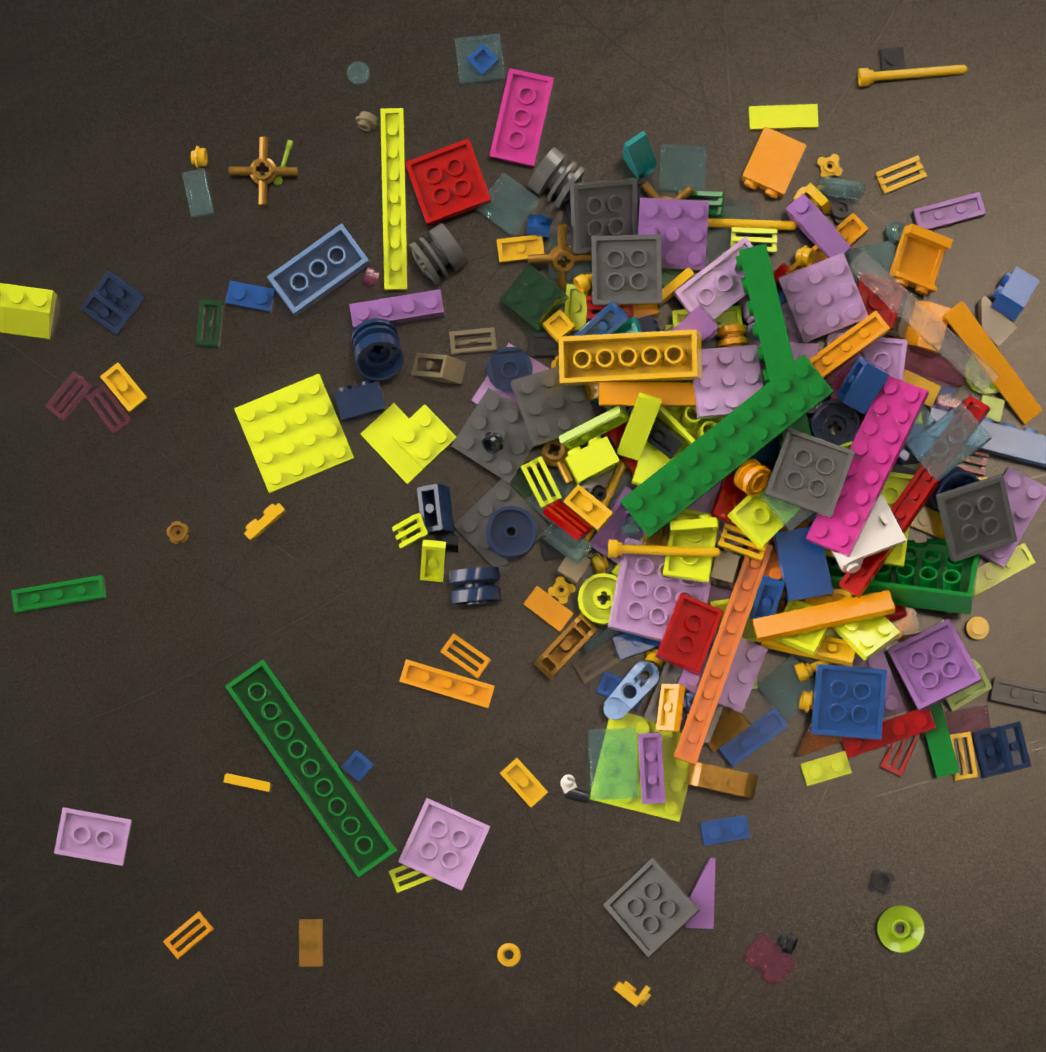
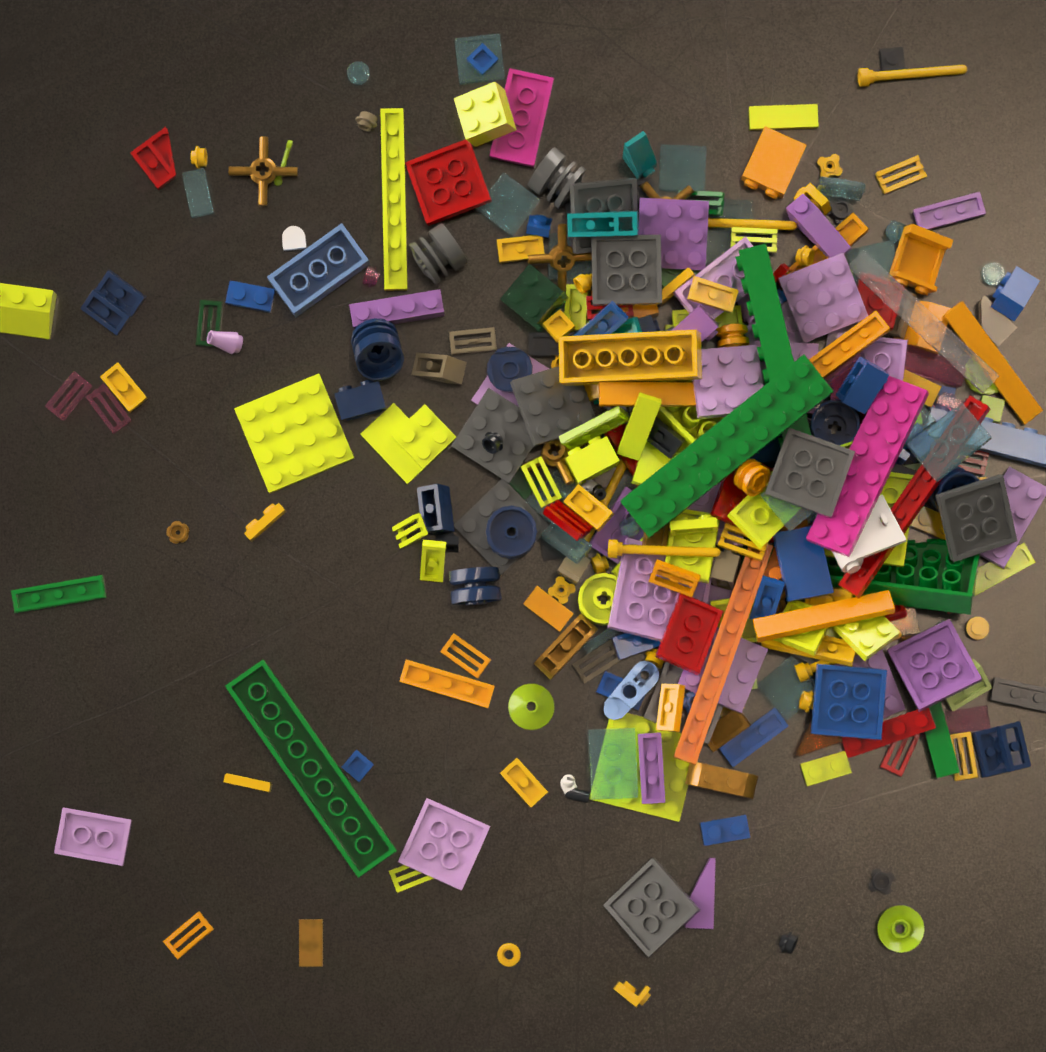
clear pink bracket [744,932,798,985] -> none
none -> red wing [130,127,177,190]
none -> lavender cone [207,330,243,354]
none -> white tile [282,226,306,251]
none -> neon yellow brick [454,82,516,147]
none -> lime dish [508,684,555,730]
none -> teal slope [567,211,639,237]
none -> light orange tile [648,559,701,597]
none -> yellow plate [687,276,739,313]
none -> clear light blue plate [982,262,1005,285]

